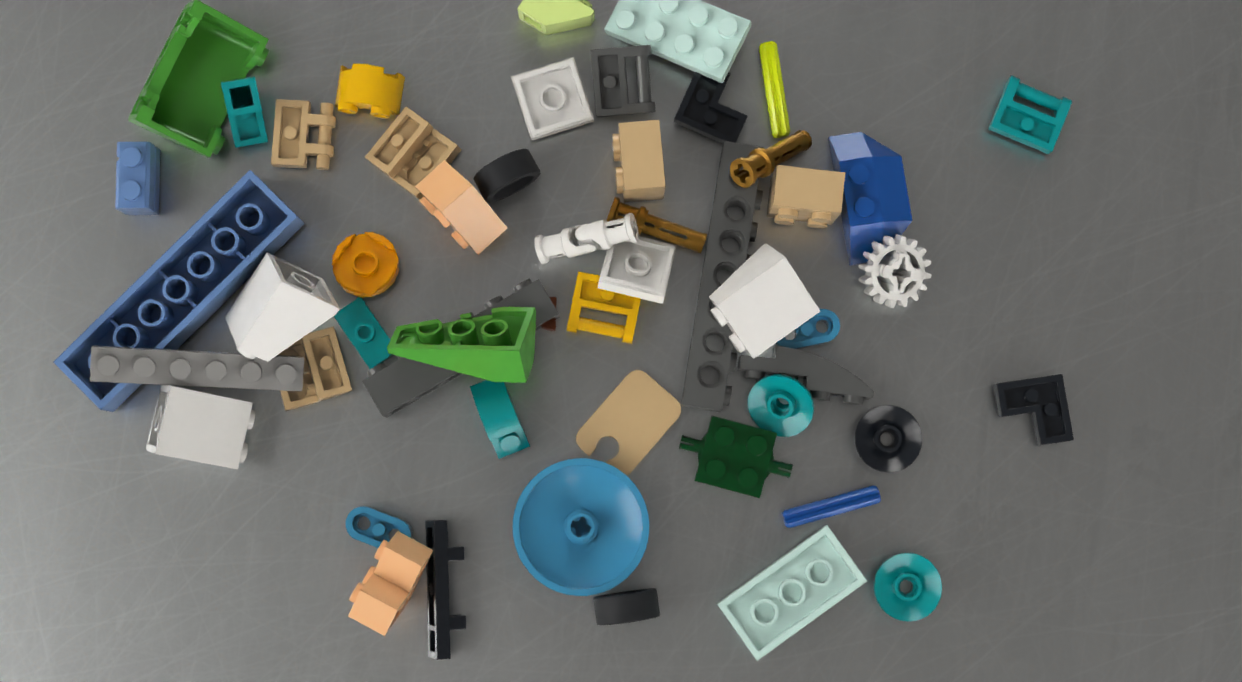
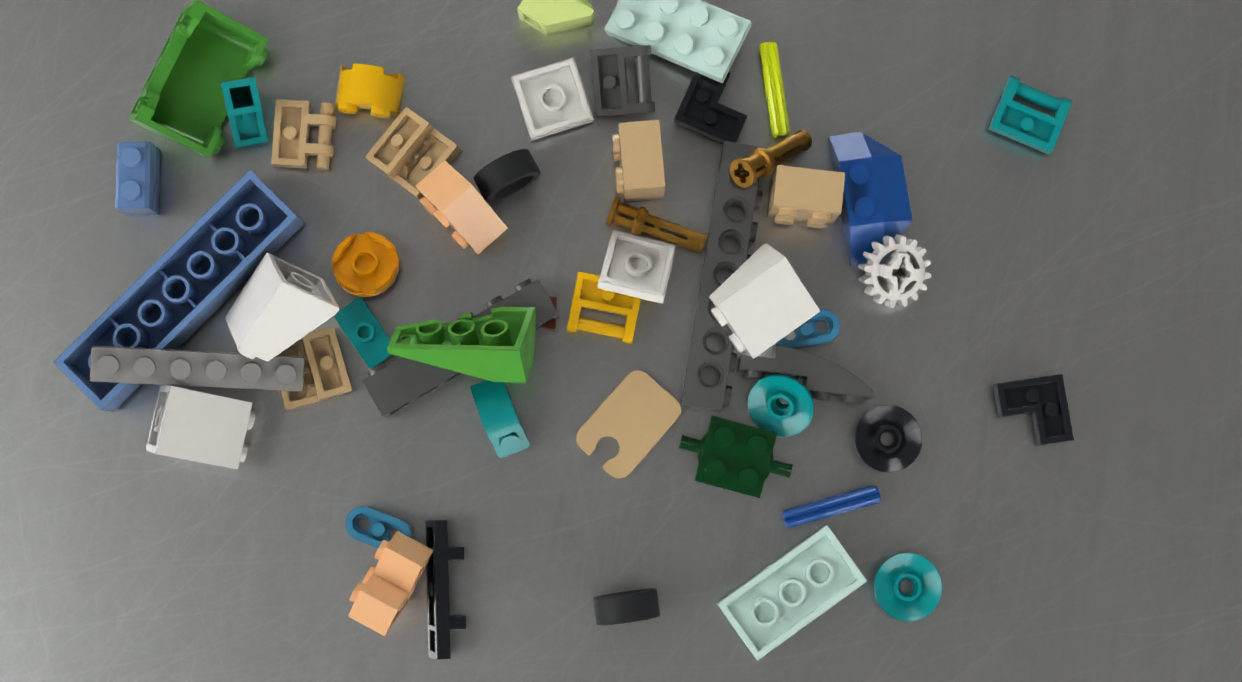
dark azure dish [513,458,649,596] -> none
white piece [535,213,639,264] -> none

